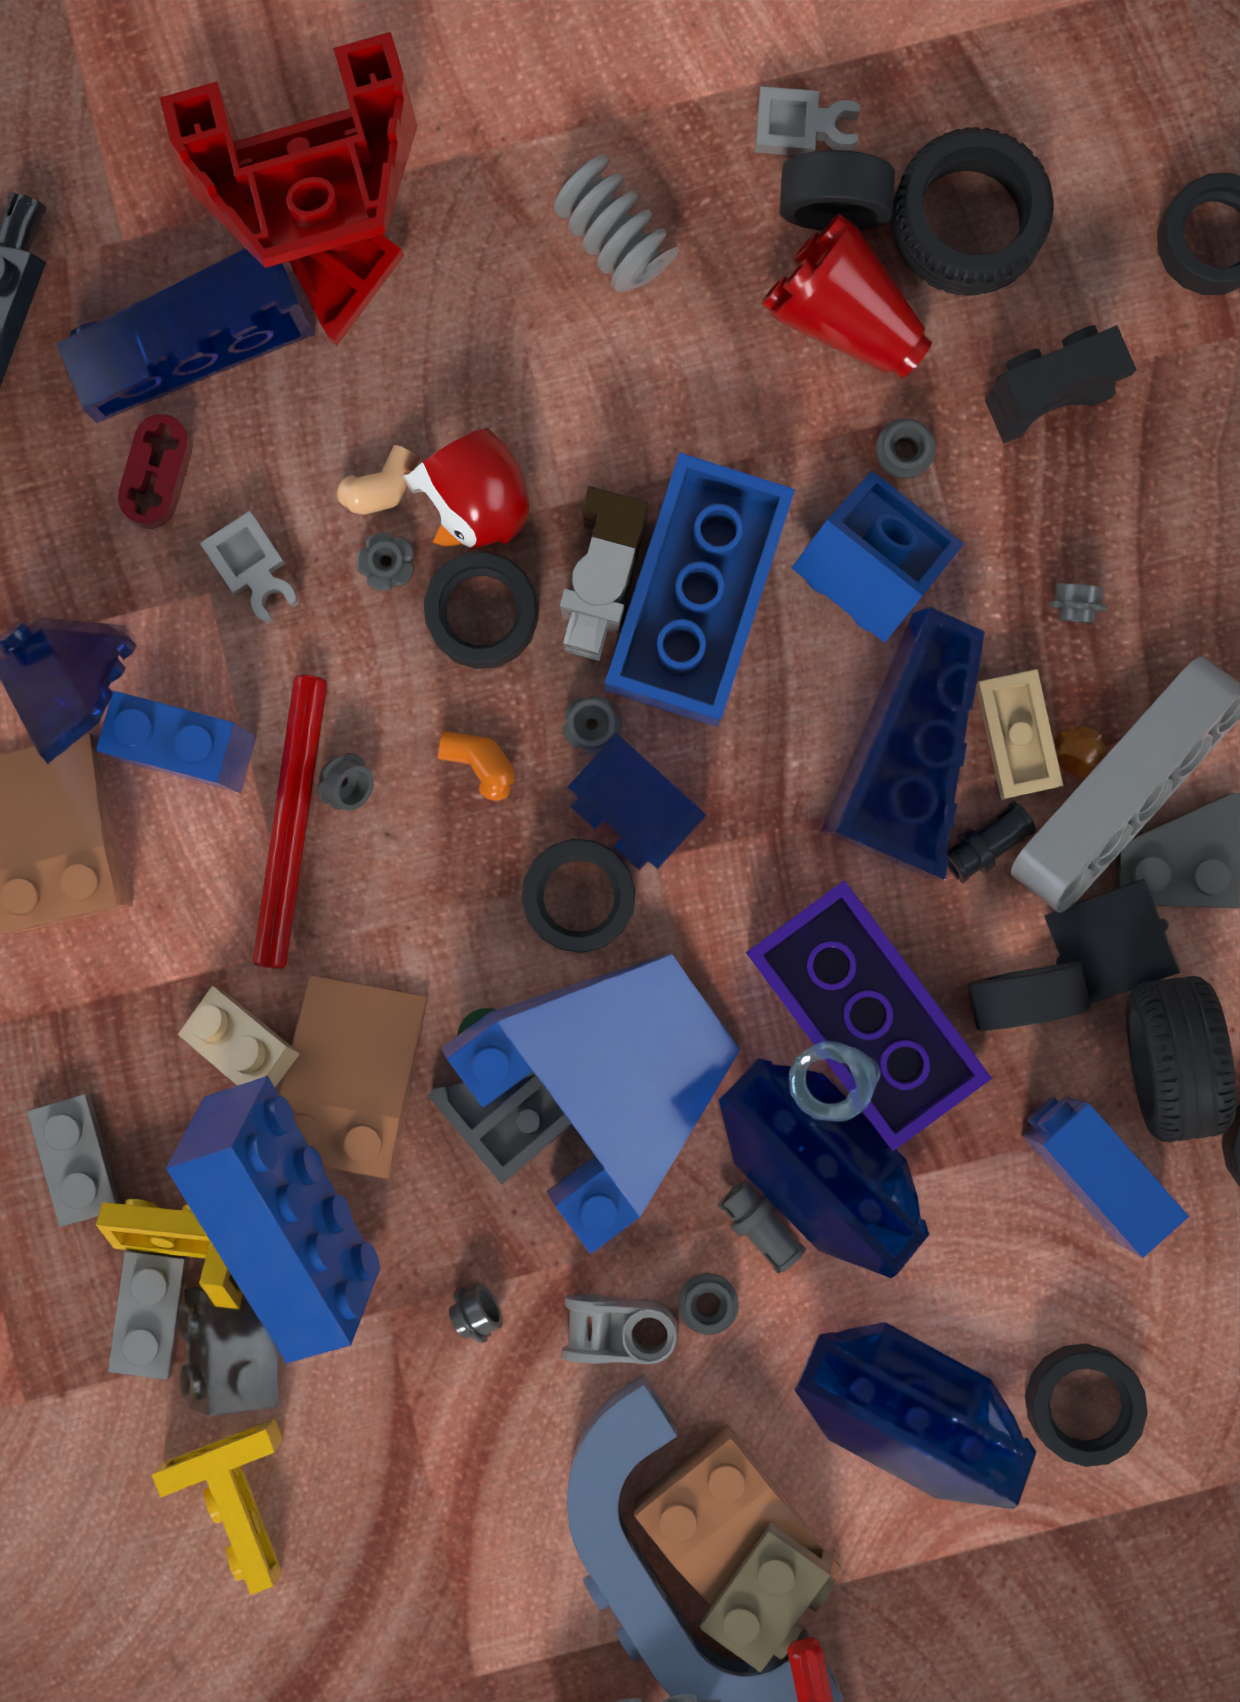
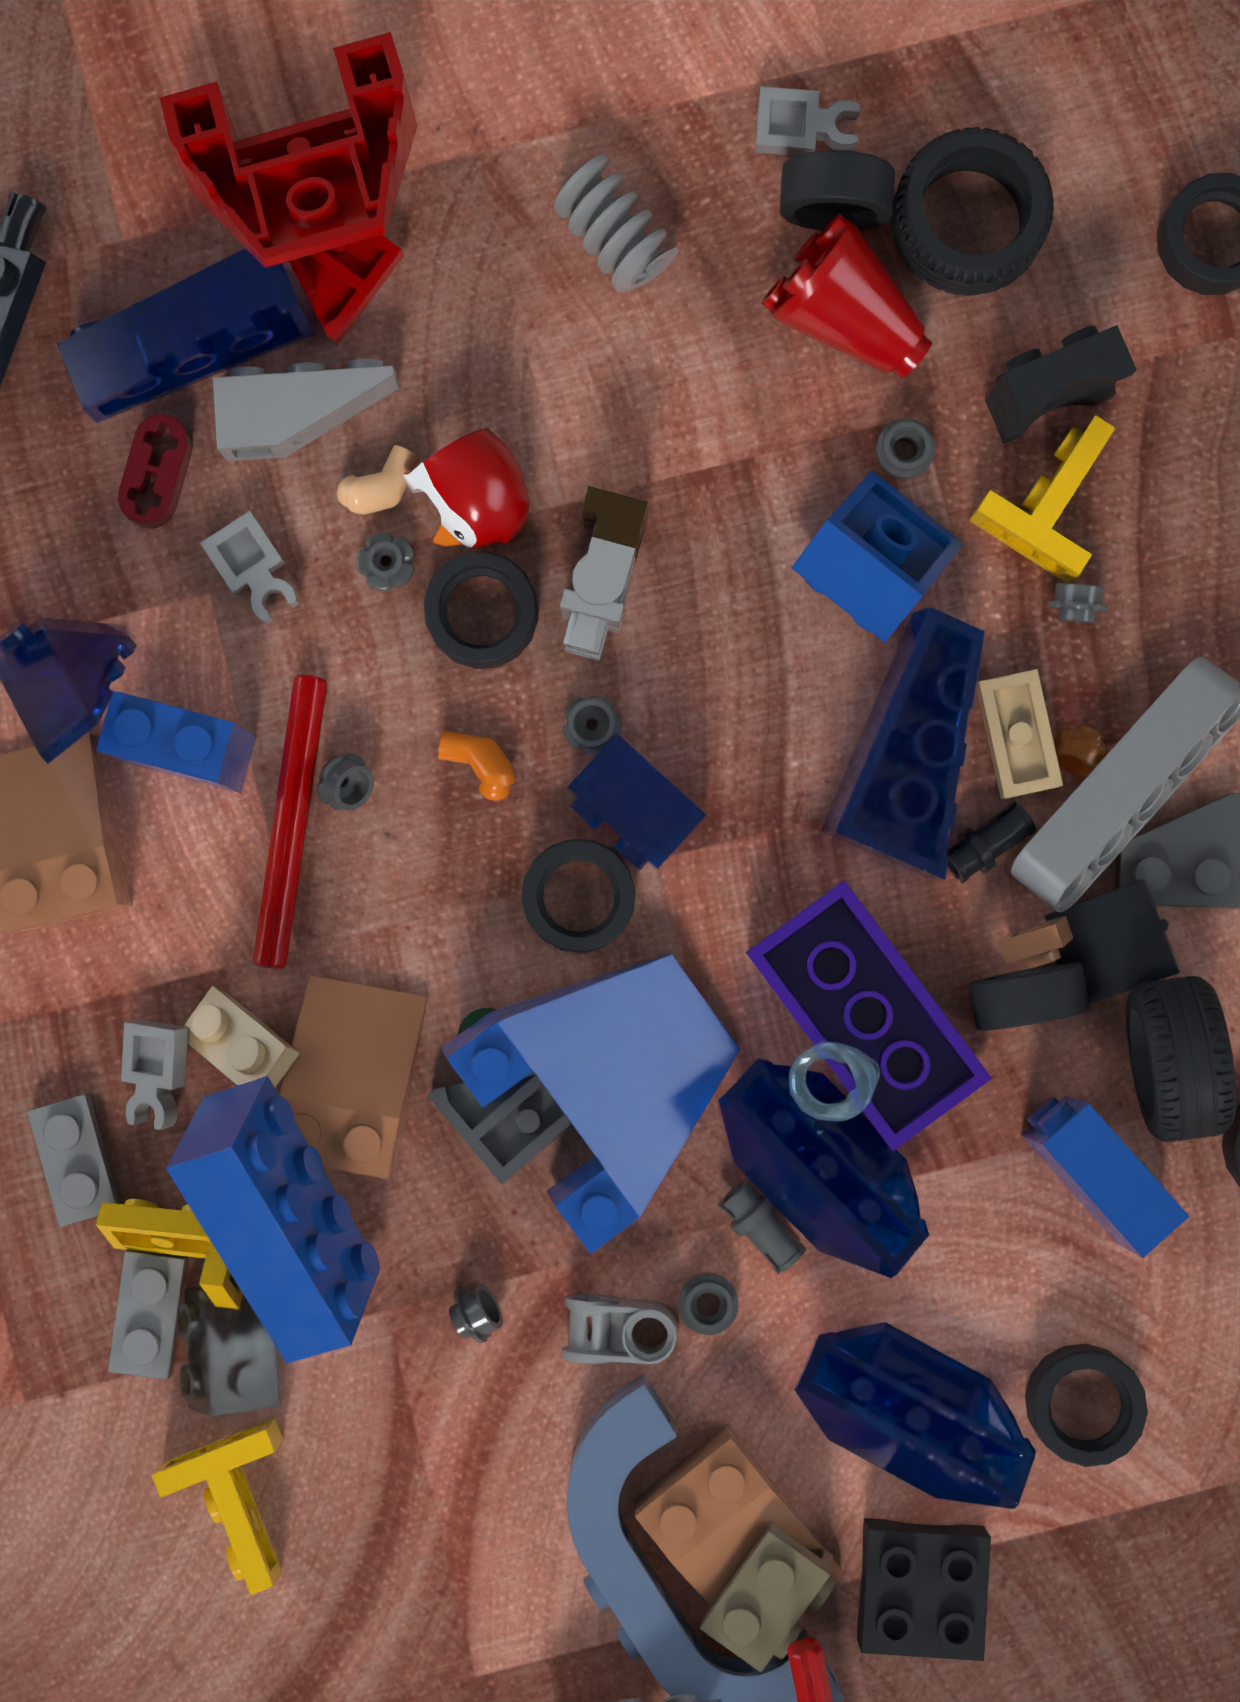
blue brick [605,452,795,727] -> none
none -> light grey plate [121,1019,189,1130]
none -> light grey slope [213,358,399,461]
none -> black brick [857,1518,991,1661]
none -> yellow bracket [969,415,1115,584]
none -> nougat plate [998,916,1073,969]

